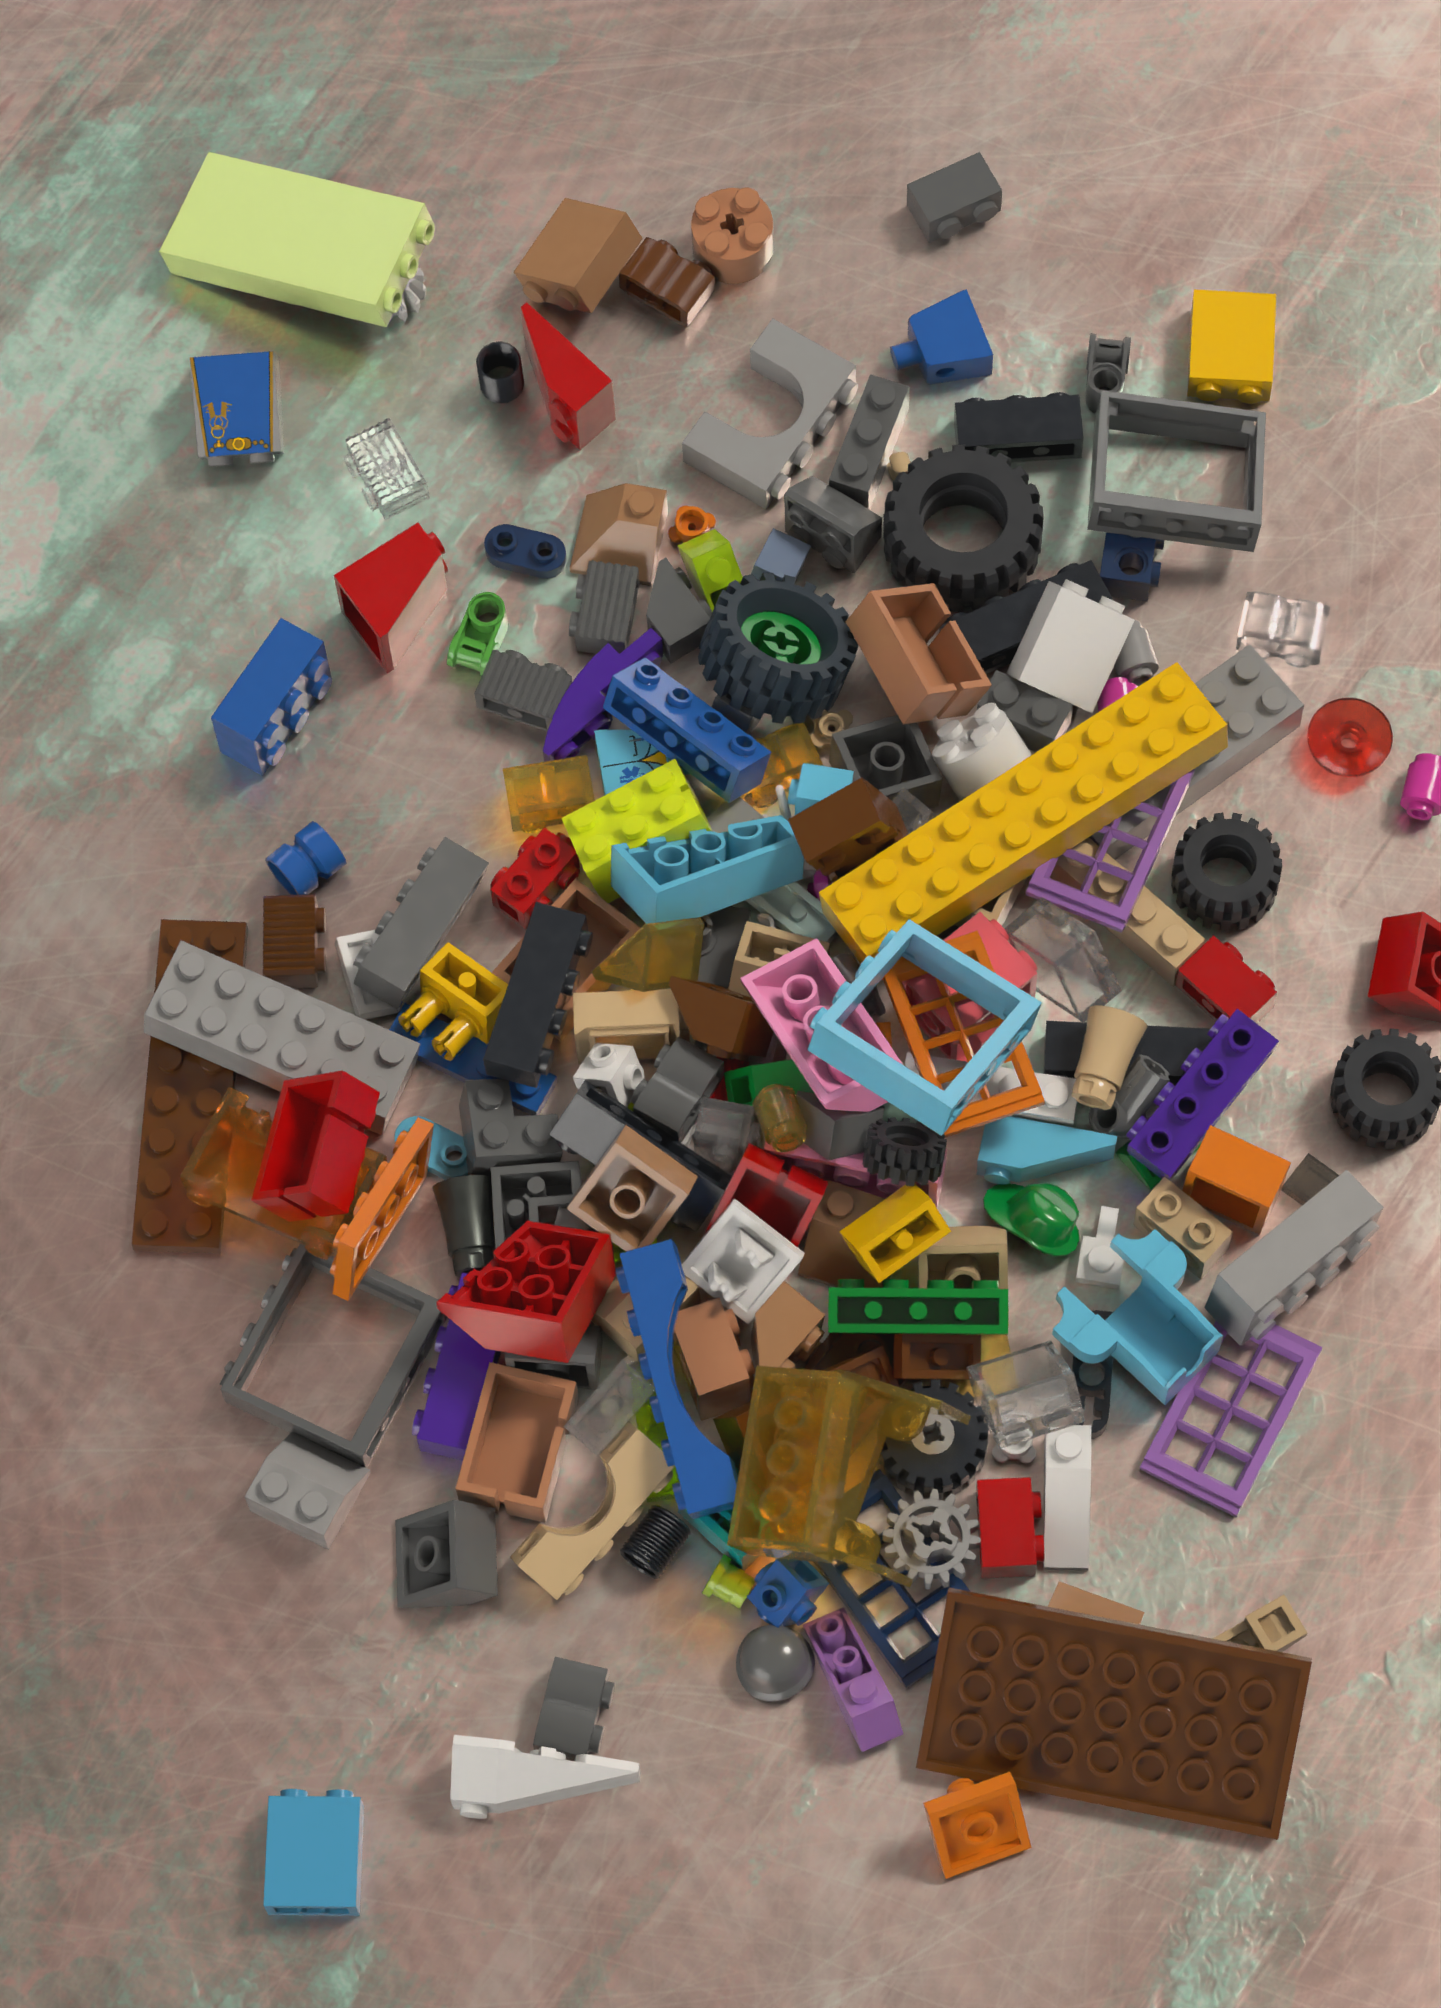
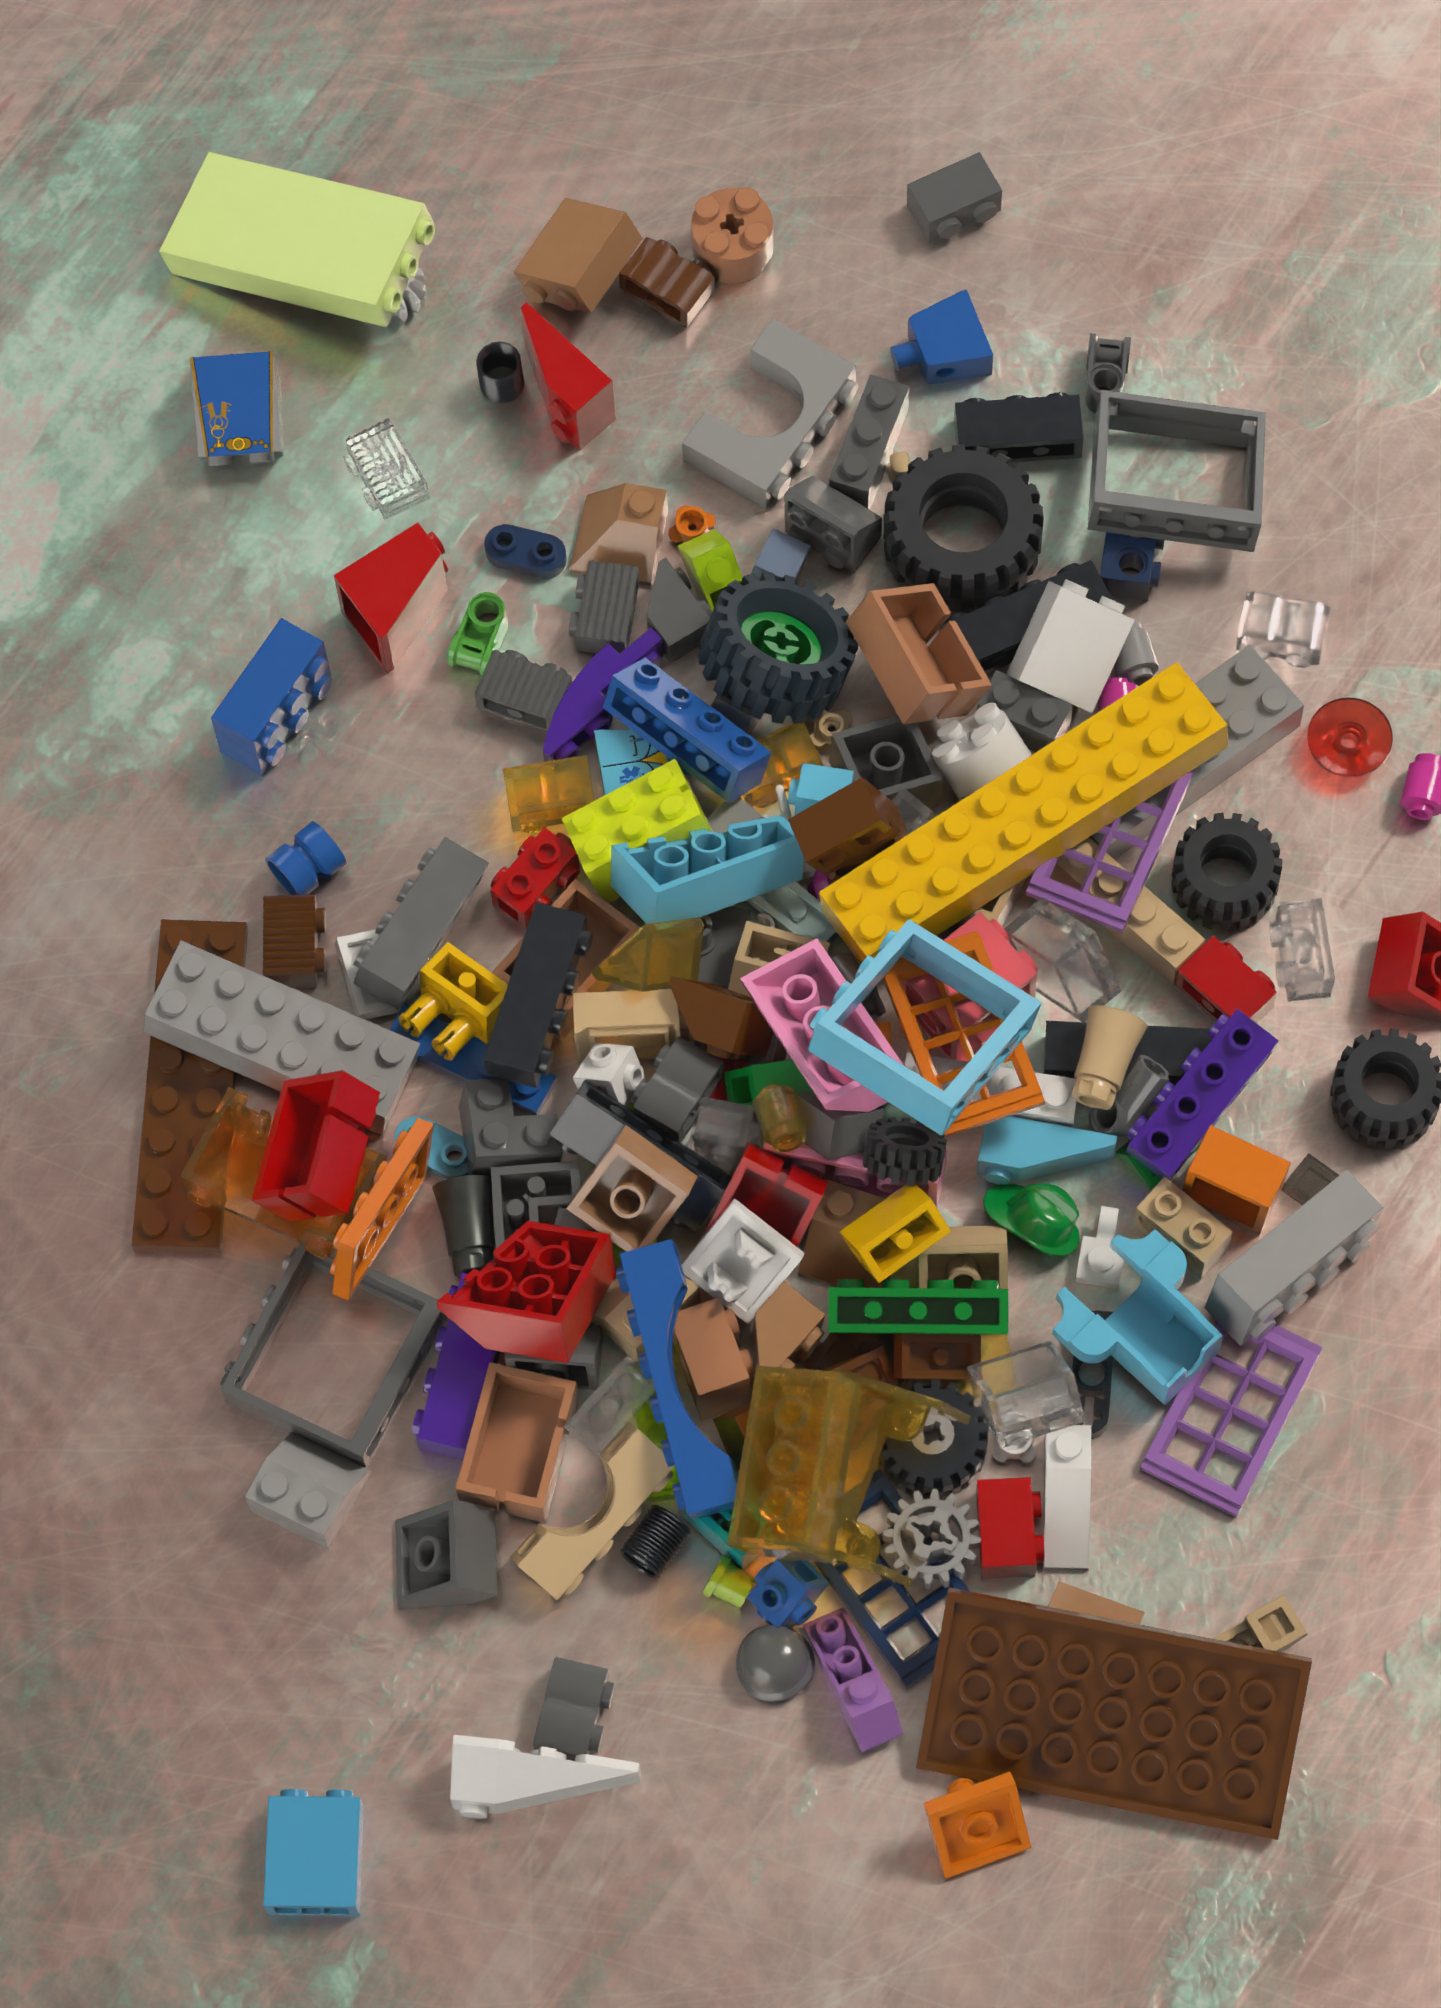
yellow brick [1187,289,1276,404] -> none
none -> clear brick [1269,898,1335,1002]

